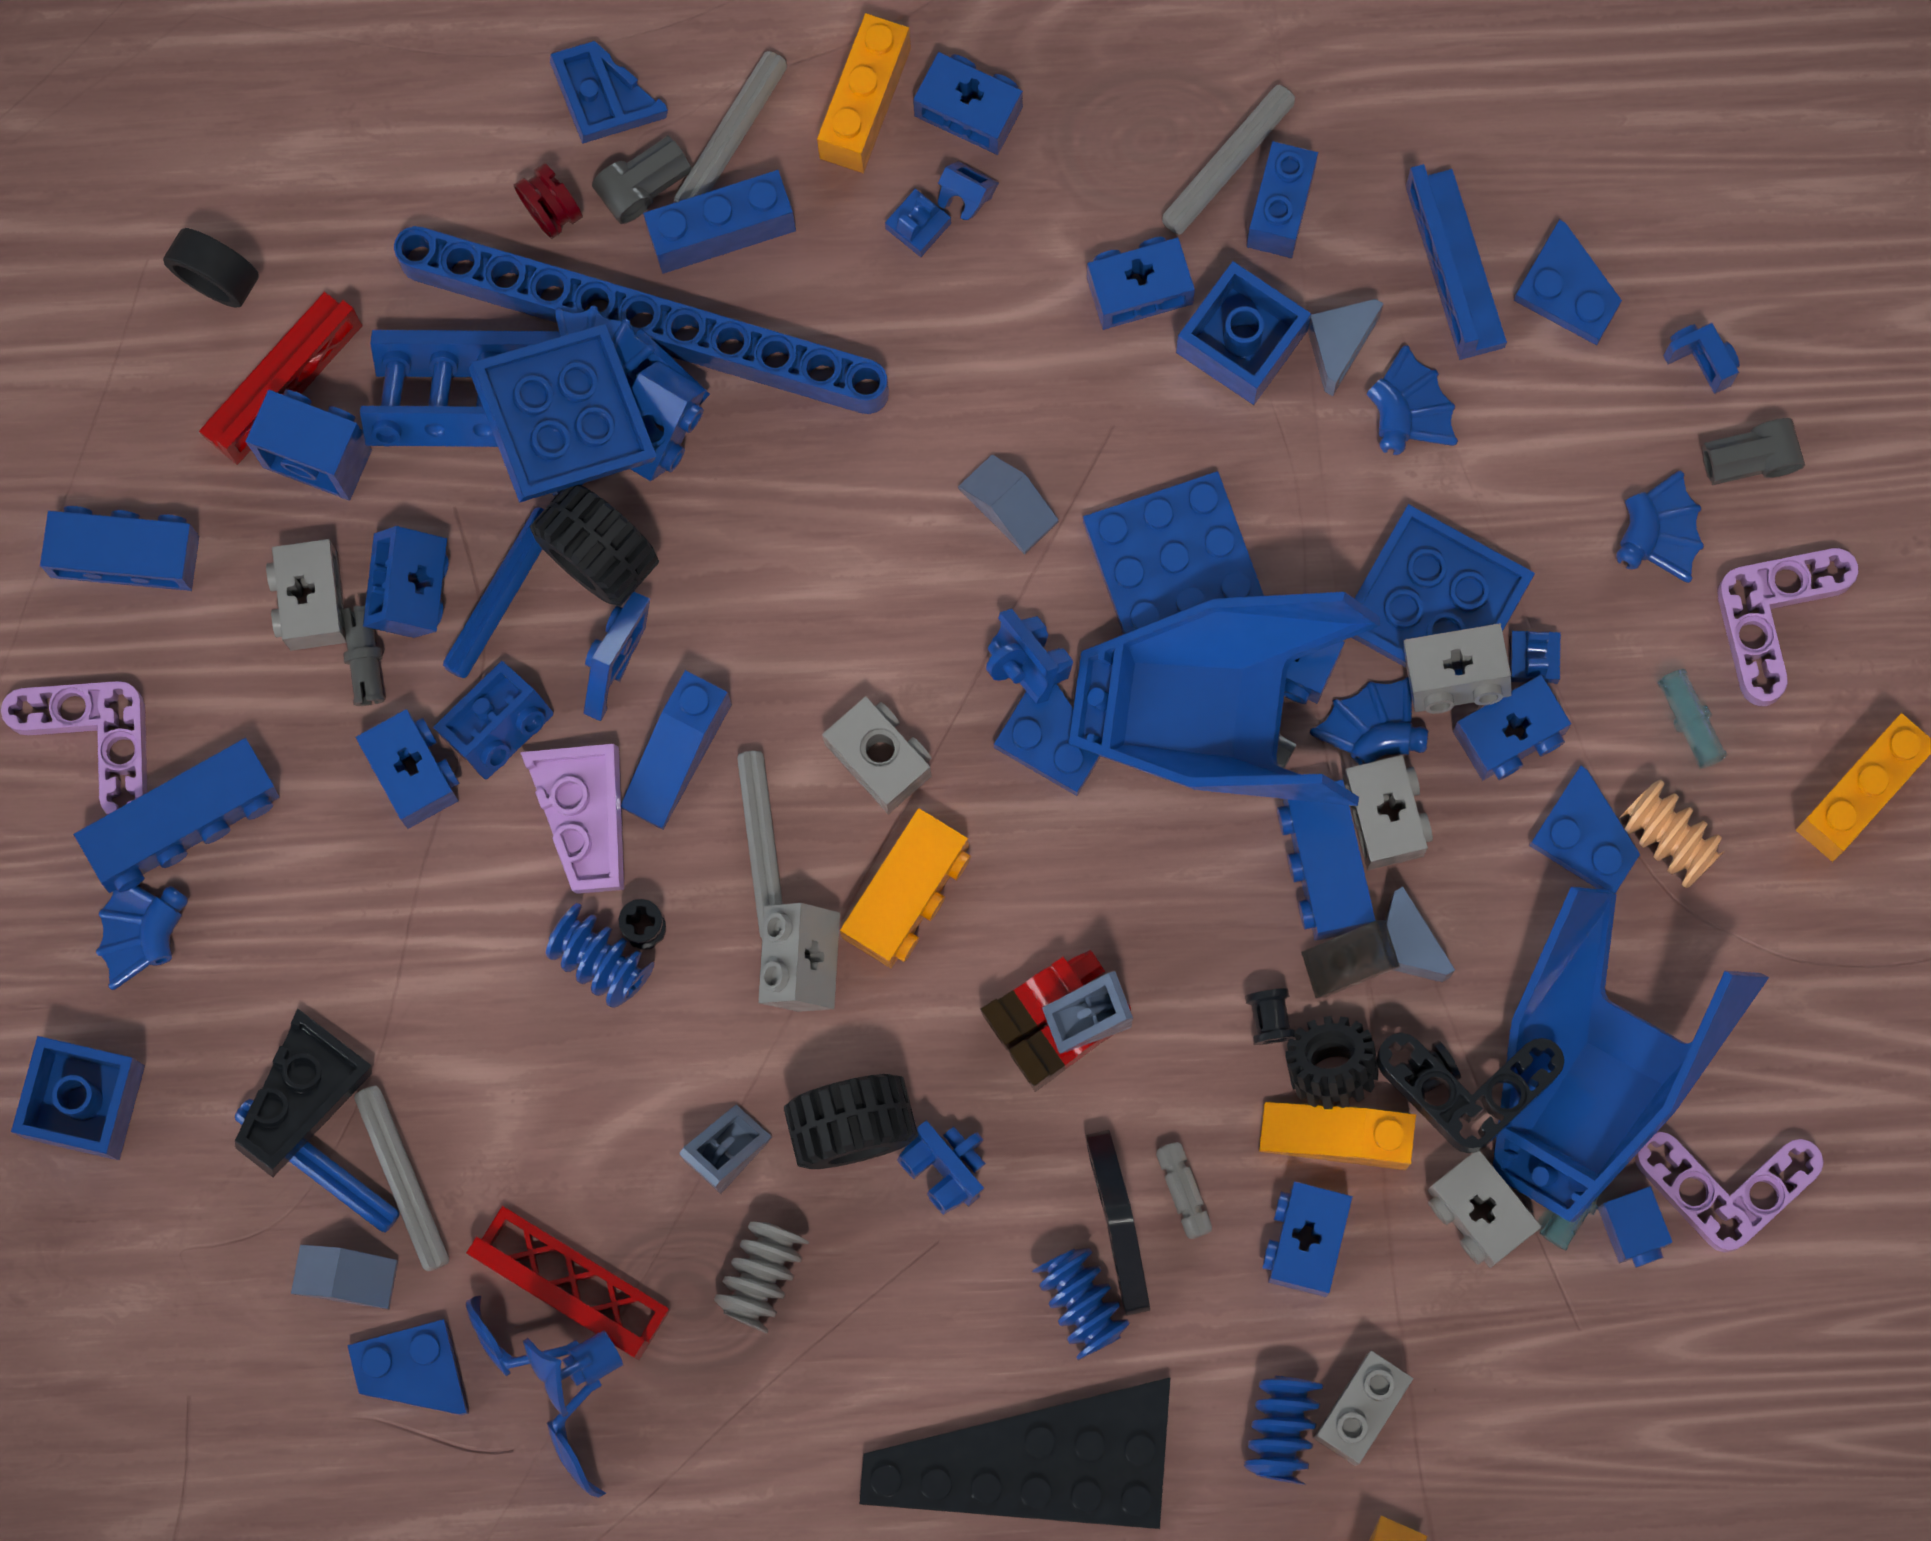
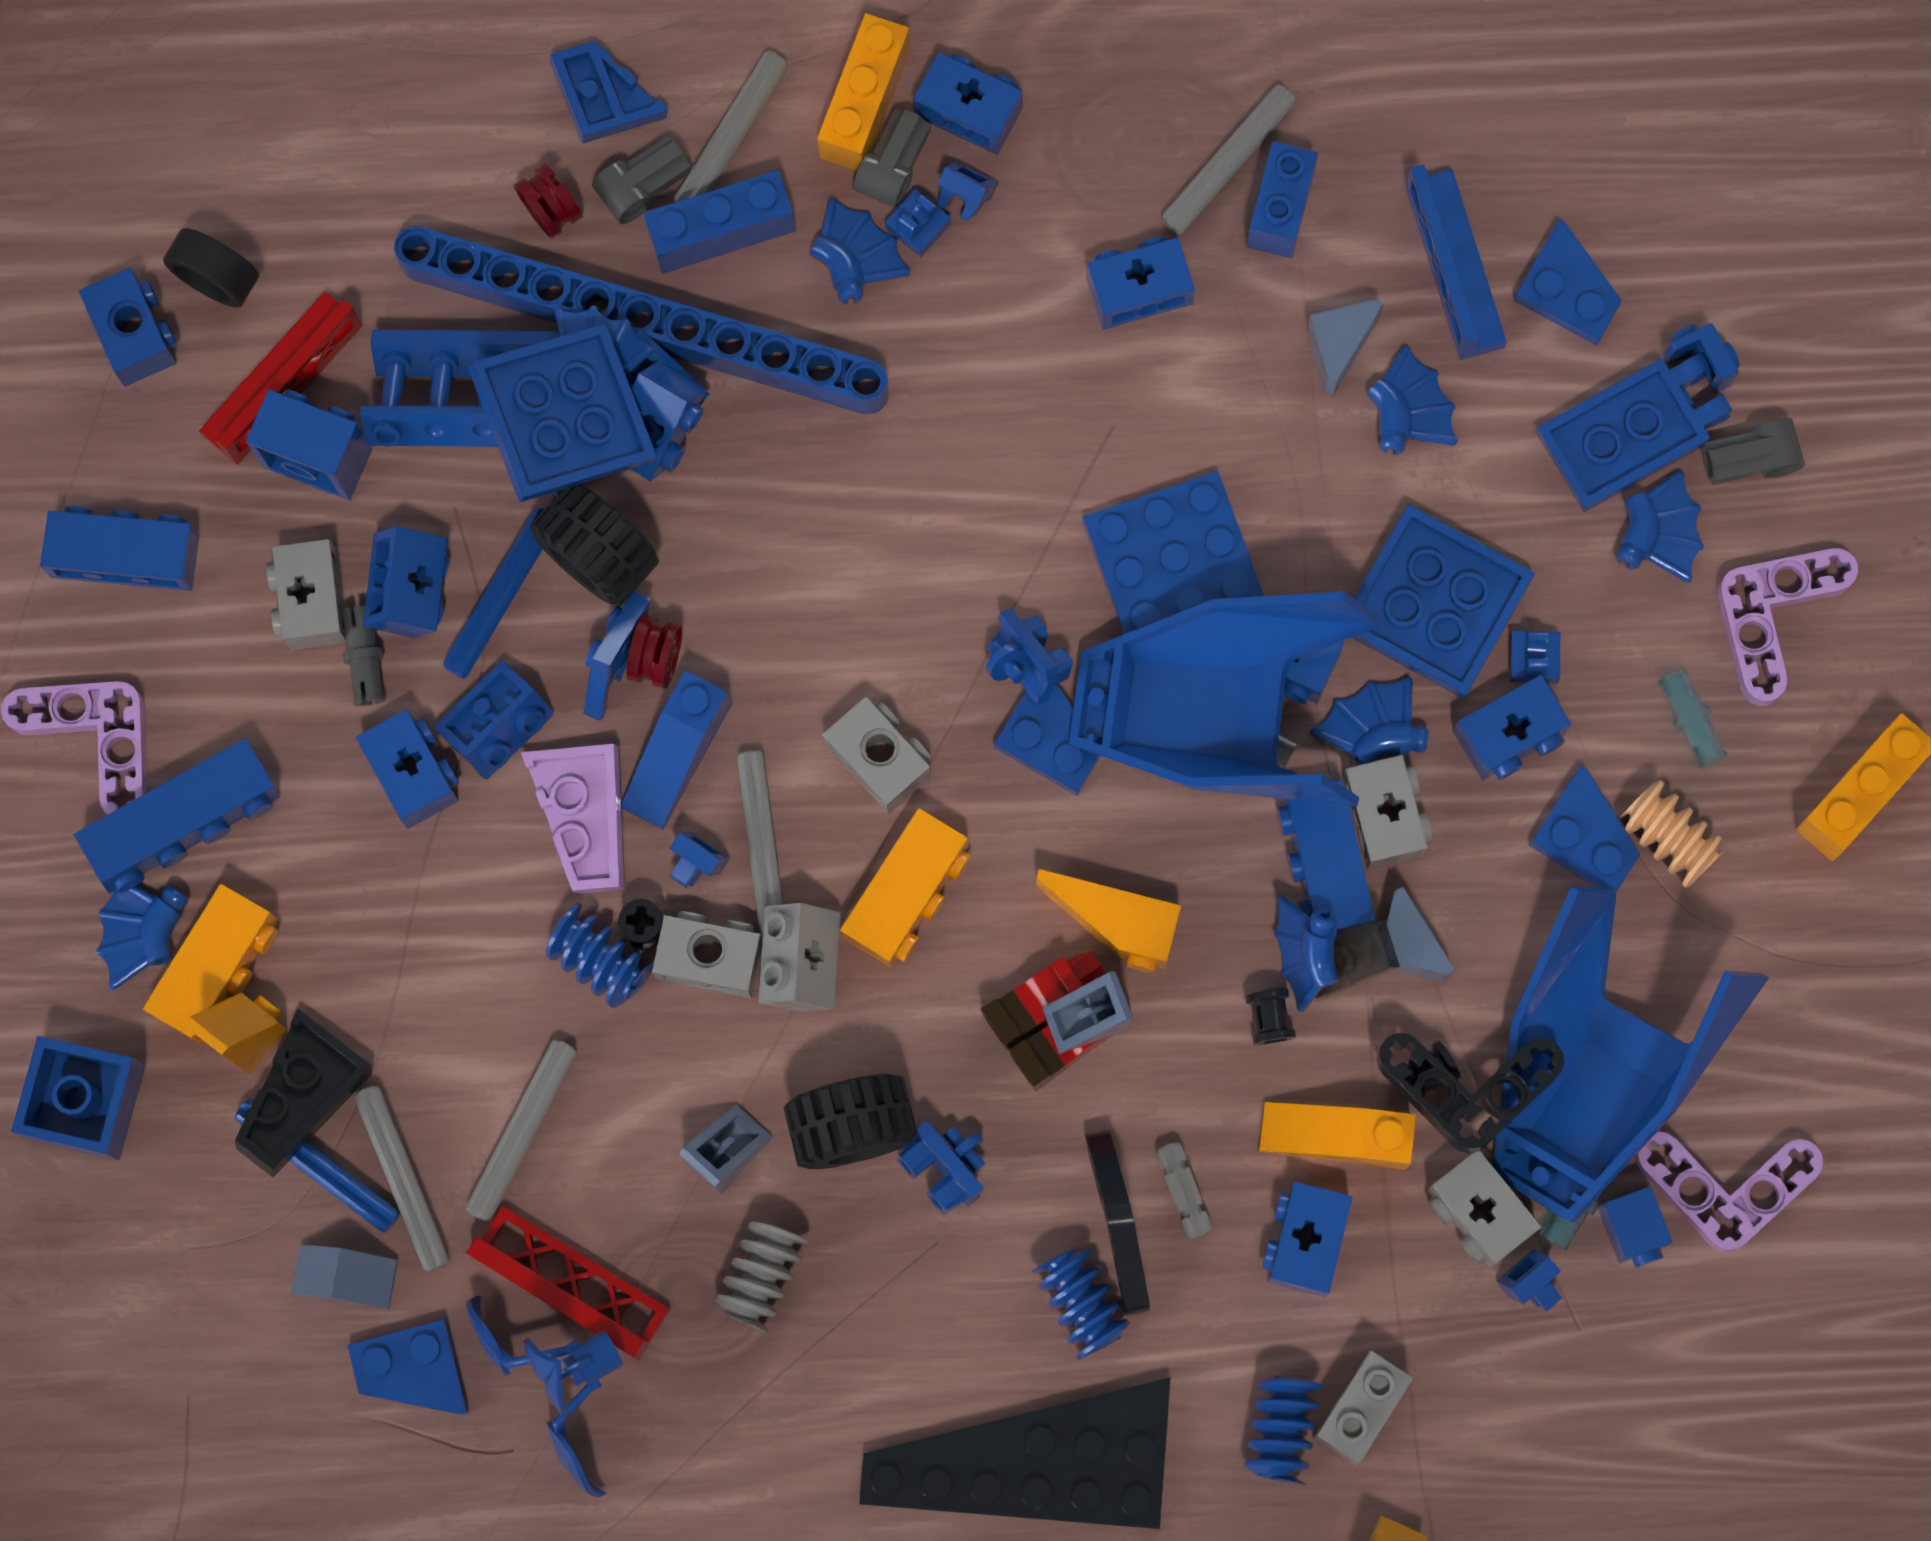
sand blue slope [958,455,1059,555] -> none
blue brick [1176,261,1311,405] -> none
black tyre [1285,1016,1379,1109] -> none
light grey brick [1404,623,1511,714] -> none
none -> blue brick [78,267,178,387]
none -> light orange brick [142,883,279,1045]
none -> light orange slope [183,993,288,1075]
none -> light grey axle [466,1039,576,1221]
none -> dark red wheel [626,615,683,689]
none -> light grey brick [652,911,762,998]
none -> blue tile [669,831,730,888]
none -> blue arm [810,197,910,304]
none -> dark grey piece [853,109,931,209]
none -> light orange slope [1036,869,1181,973]
none -> blue arm [1274,896,1339,1012]
none -> blue tile [1496,1249,1562,1312]
none -> blue tile [1536,354,1732,512]

